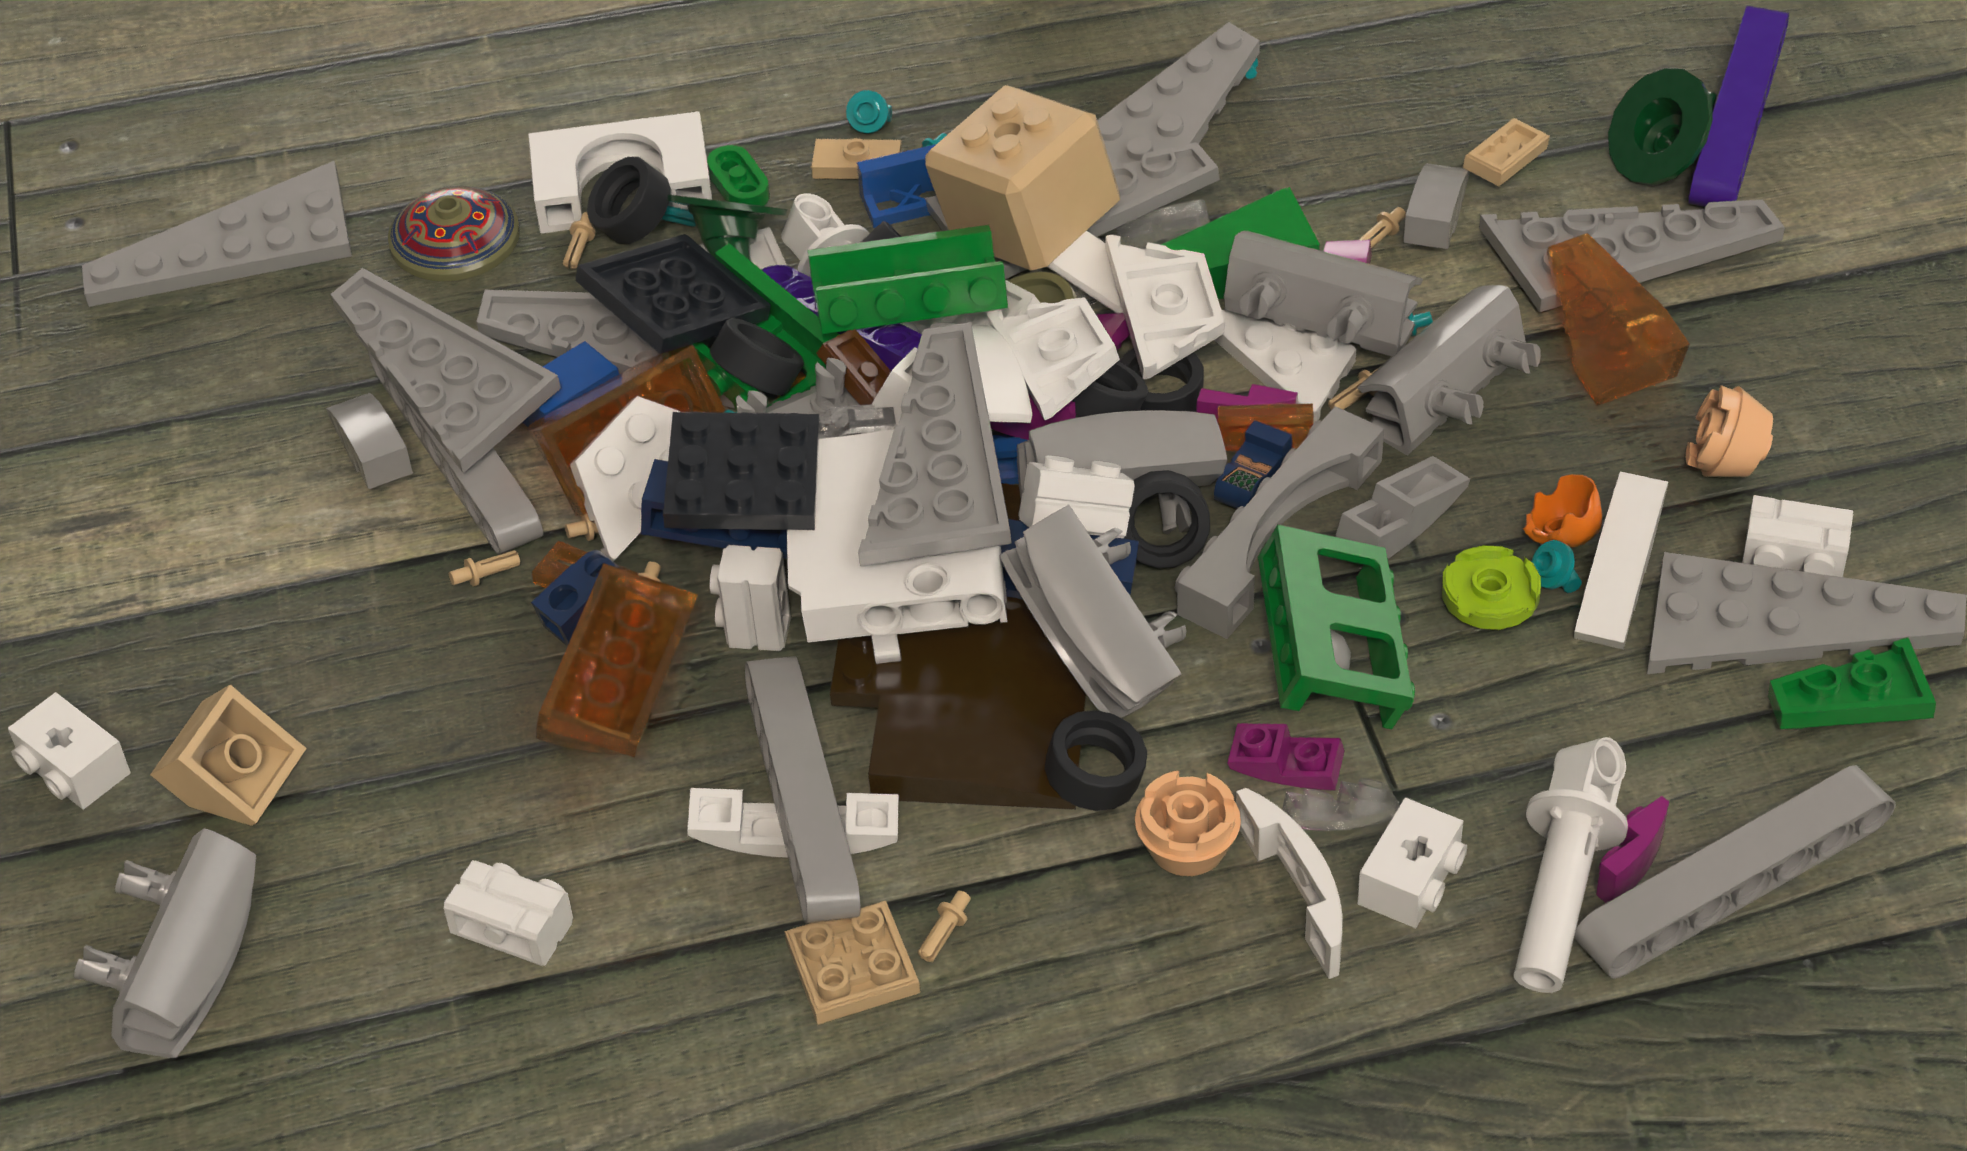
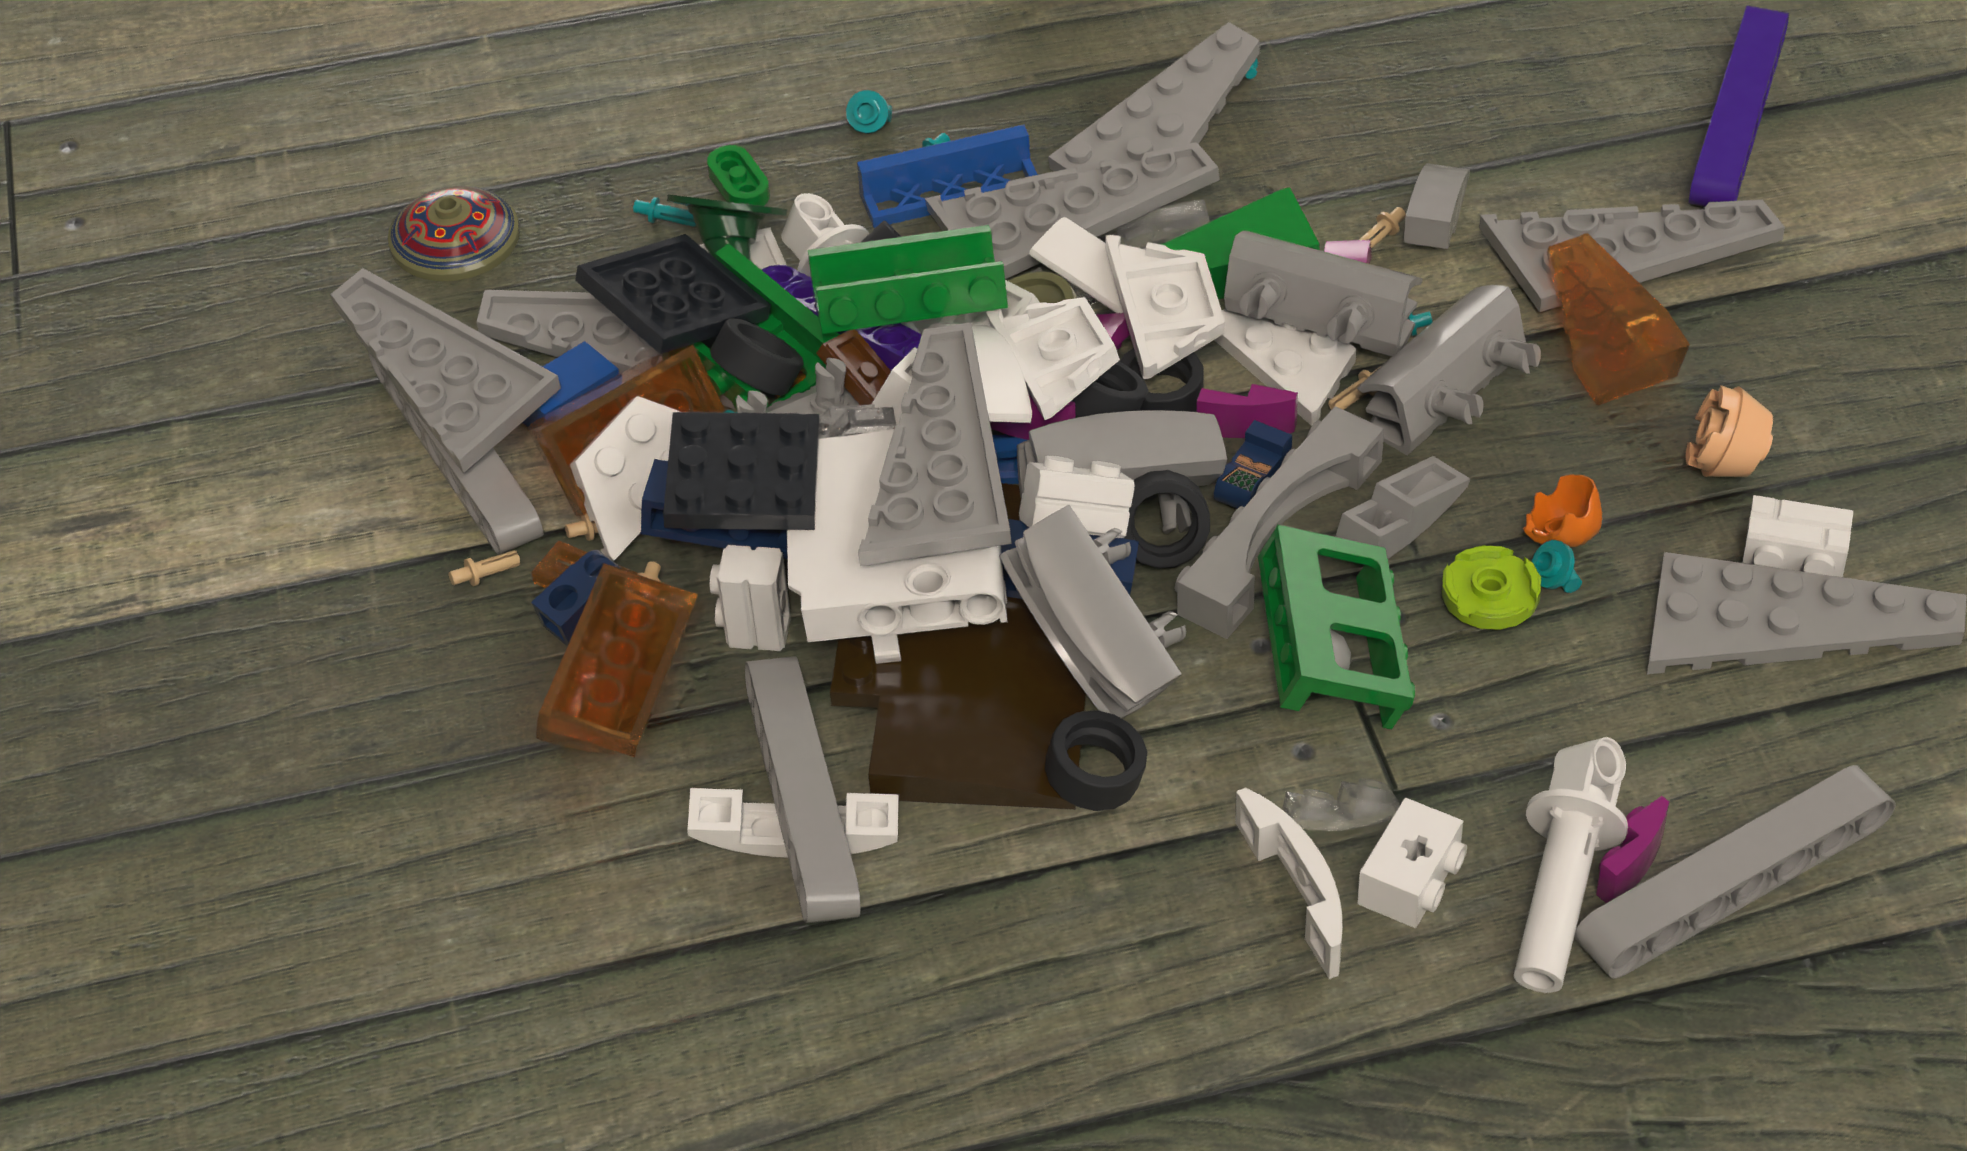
white brick [8,692,131,810] -> none
light grey piece [74,828,256,1058] -> none
light grey wing [82,161,352,307] -> none
tan slope [150,685,307,826] -> none
light grey slope [326,393,413,489] -> none
white brick [444,860,573,966] -> none
white arch [529,111,712,234] -> none
tan piece [563,212,596,270] -> none
black tyre [587,157,671,244] -> none
tan tile [785,901,920,1025] -> none
tan plate [812,138,902,179] -> none
tan piece [918,890,971,962] -> none
tan plate [925,85,1120,271] -> none
light nougat cone [1135,771,1241,876] -> none
clear orange tile [1218,403,1314,451] -> none
magenta slope [1228,723,1345,790] -> none
tan plate [1463,118,1550,186] -> none
white slope [1574,472,1668,650] -> none
dark green piece [1608,68,1717,186] -> none
green wing [1768,637,1936,729] -> none

